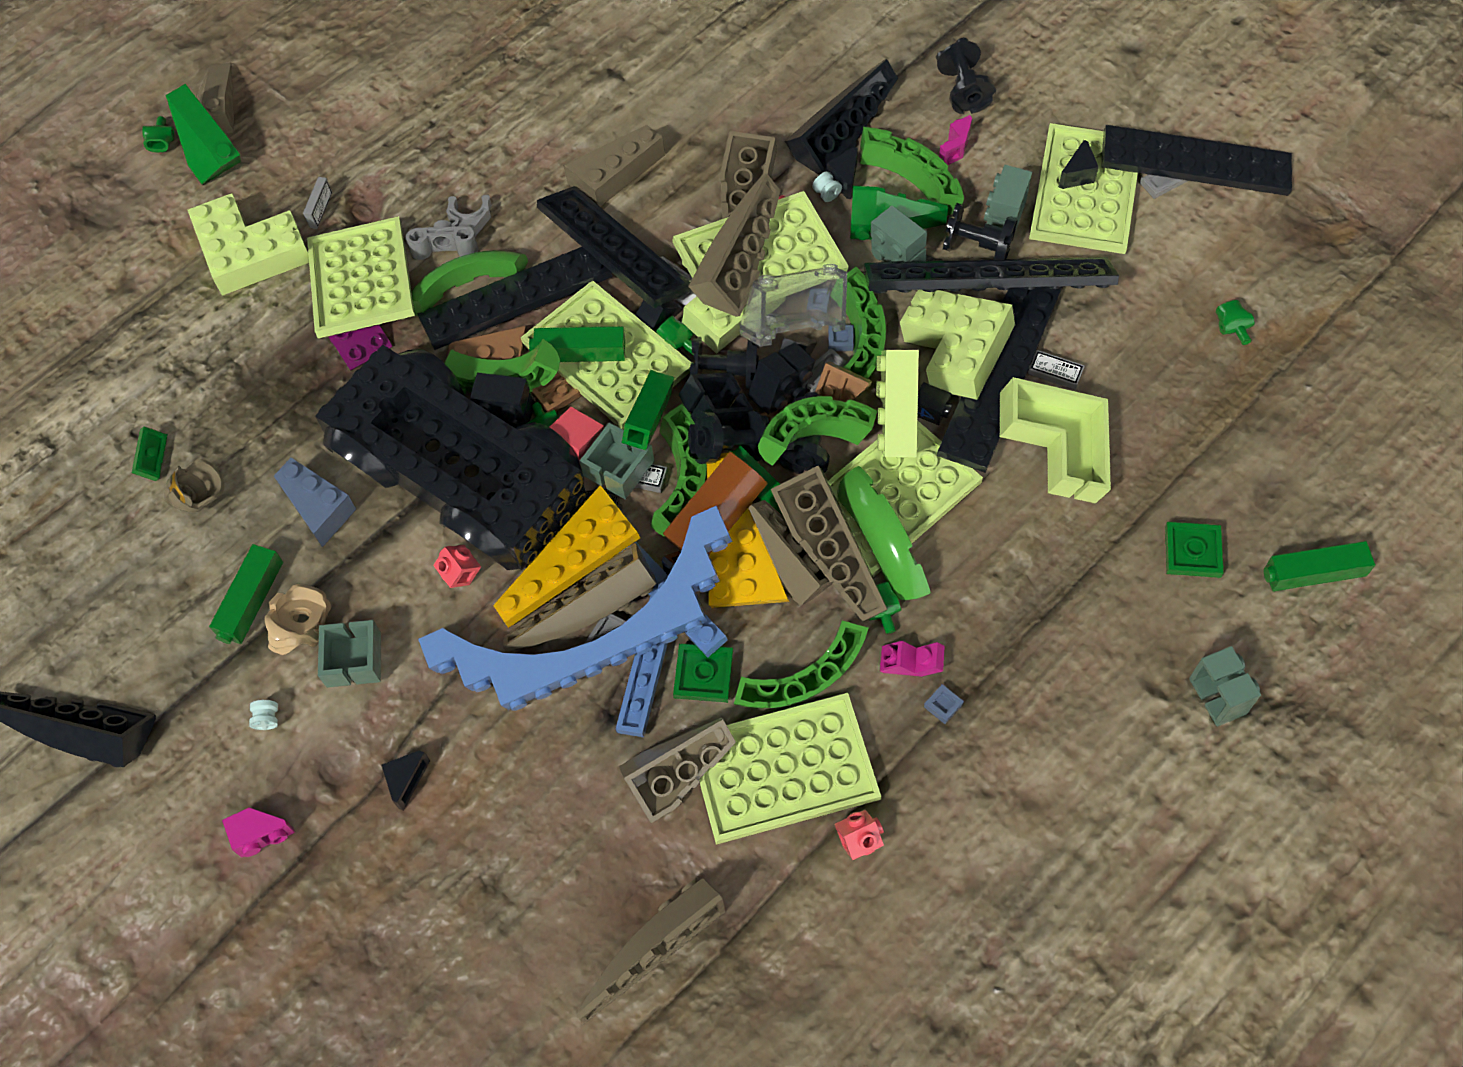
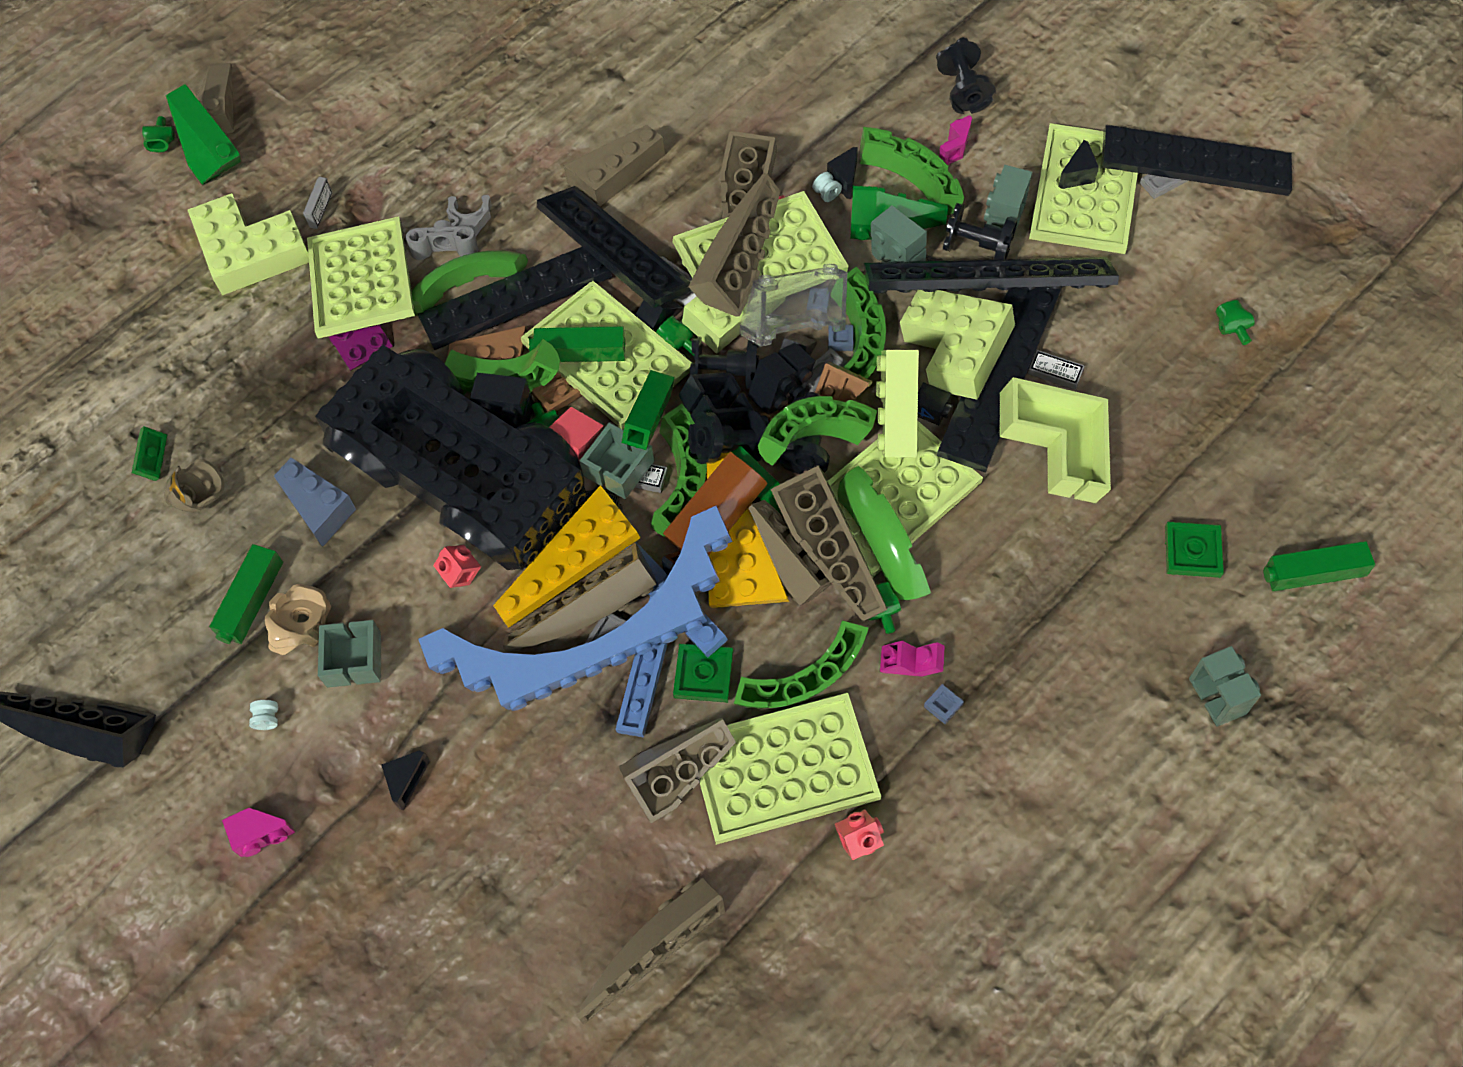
black wedge [784,59,898,175] -> none

